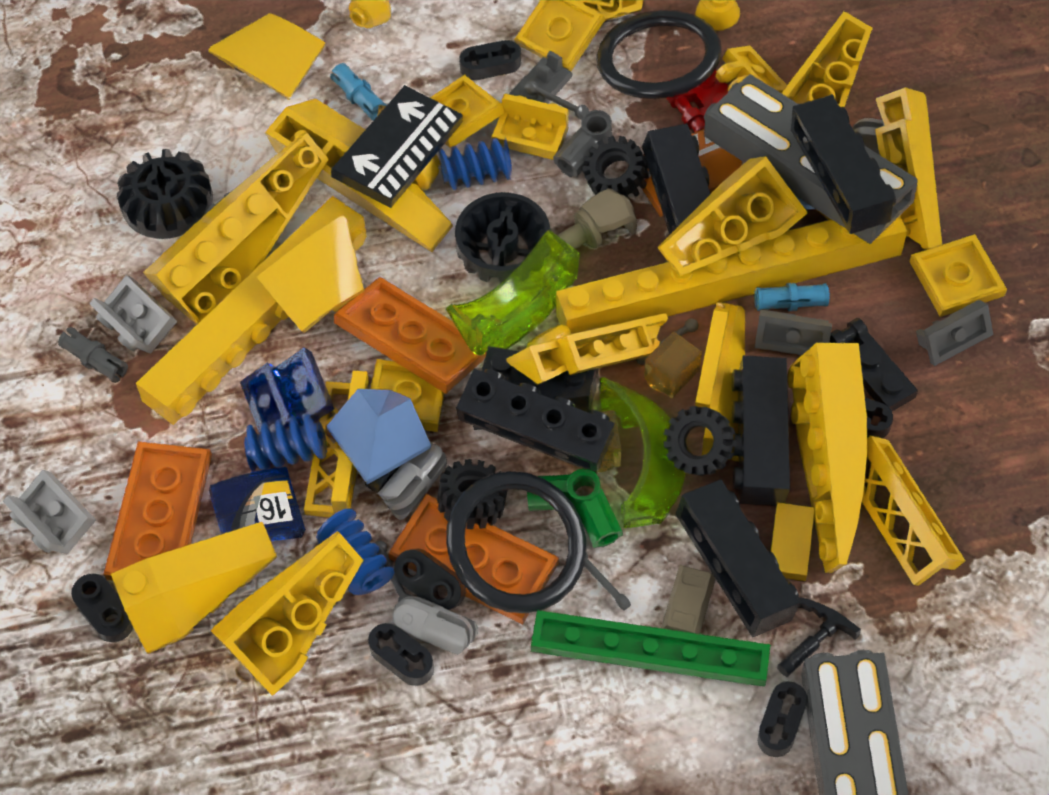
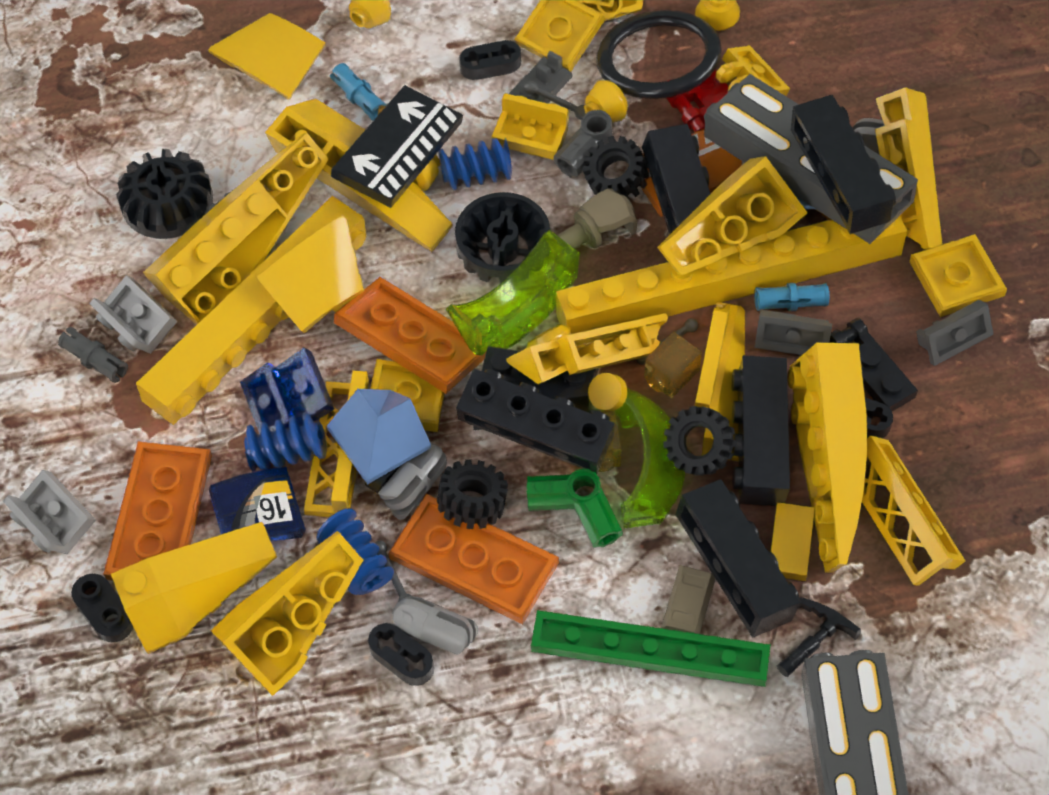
black plate [394,548,466,610] -> none
yellow plate [430,75,505,149] -> none
black wedge [446,471,586,613] -> none
dark grey hinge [584,552,631,611] -> none
black beam [757,681,807,757] -> none
yellow wedge [781,11,872,107] -> none
none -> yellow cone [584,80,628,123]
none -> yellow tile [588,373,627,411]

